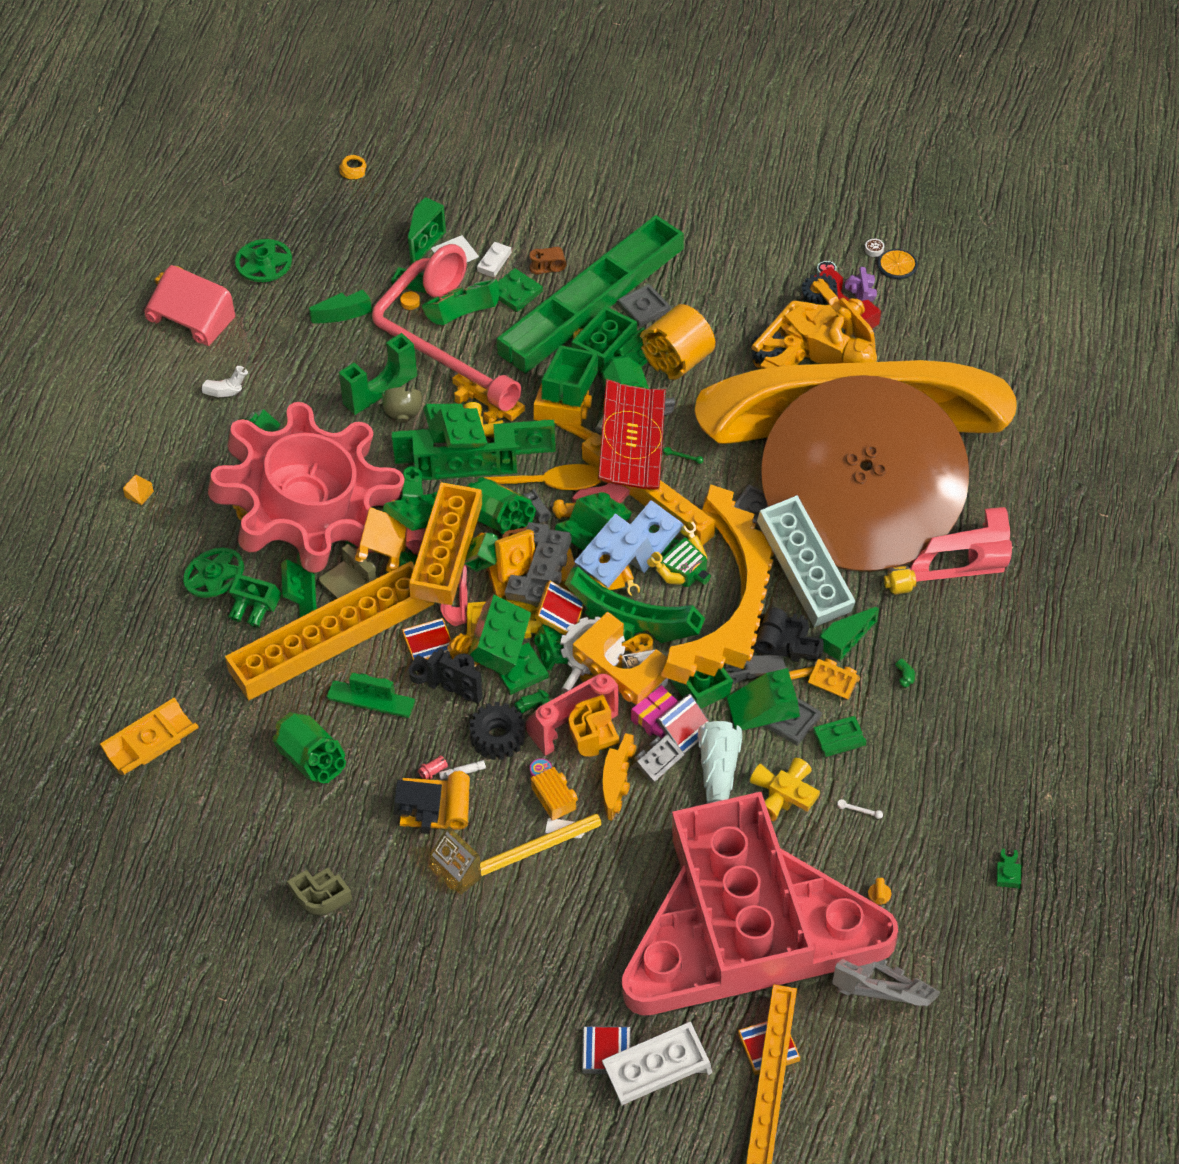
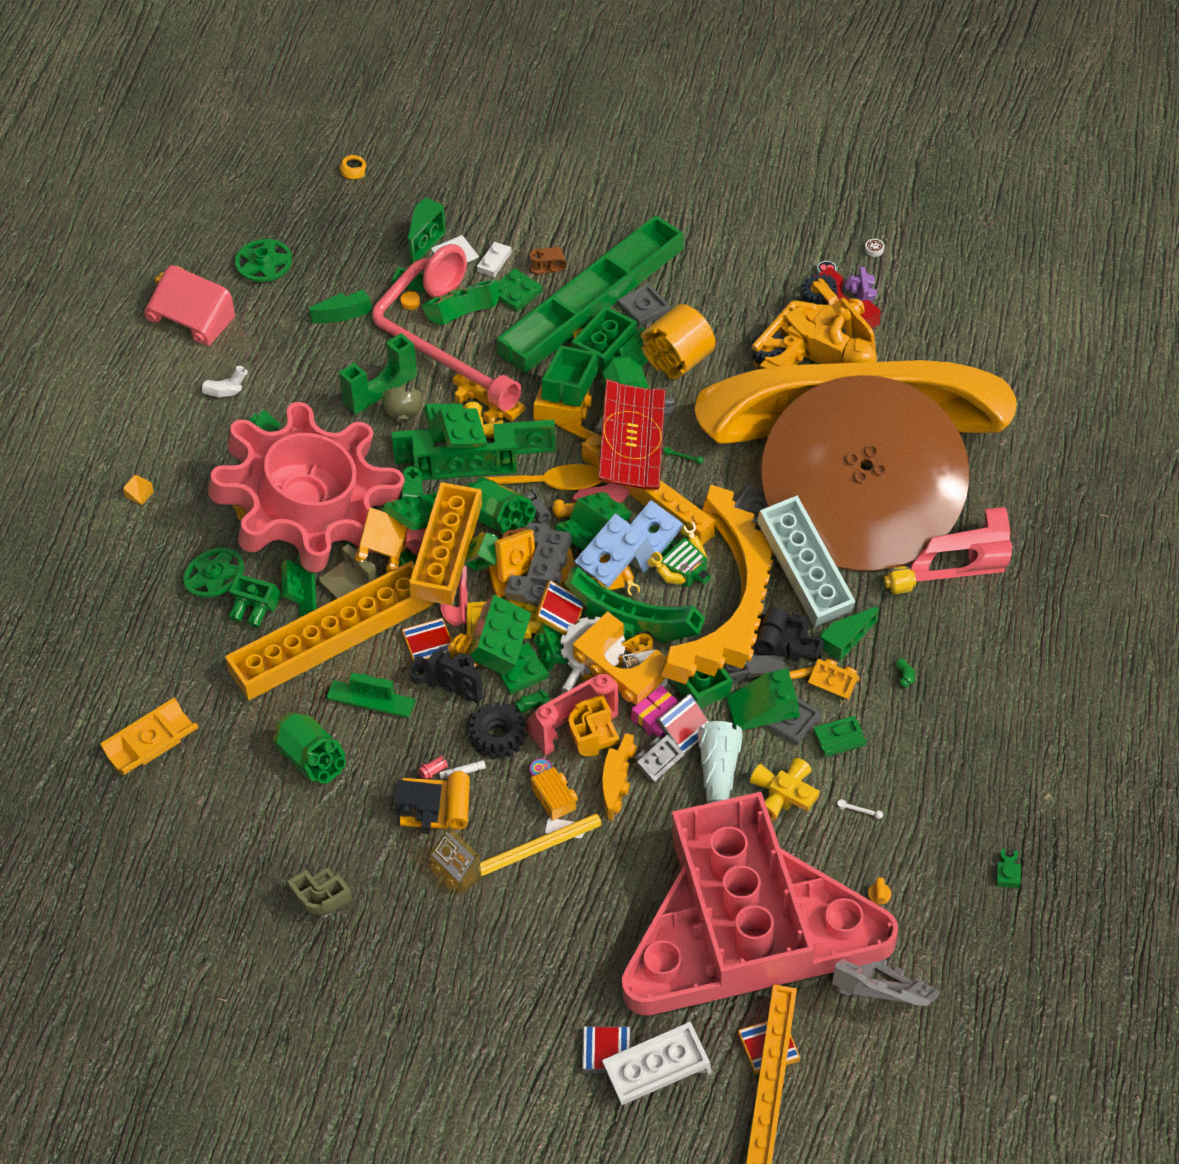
light orange wheel [877,249,918,279] -> none

